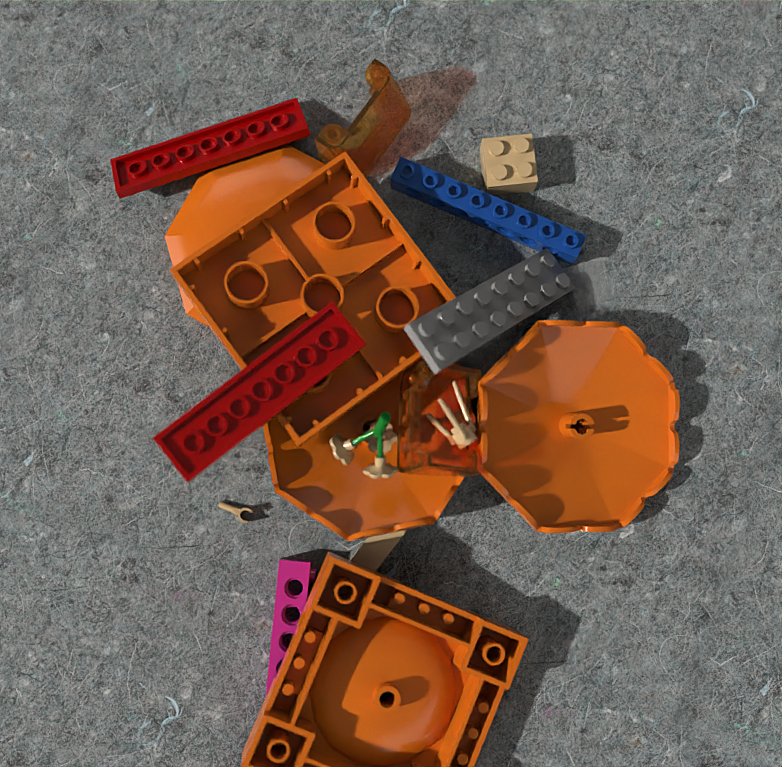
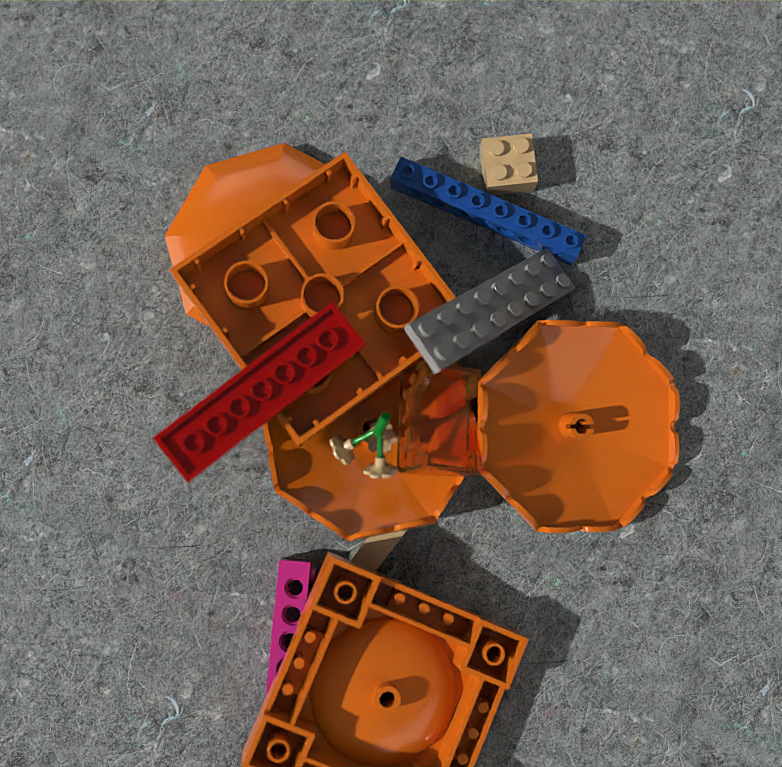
red plate [110,98,310,199] -> none
tan hand [218,501,253,523] -> none
clear orange windscreen [315,58,411,178] -> none
tan plant [426,381,477,449] -> none
clear piece [563,257,617,311] -> none

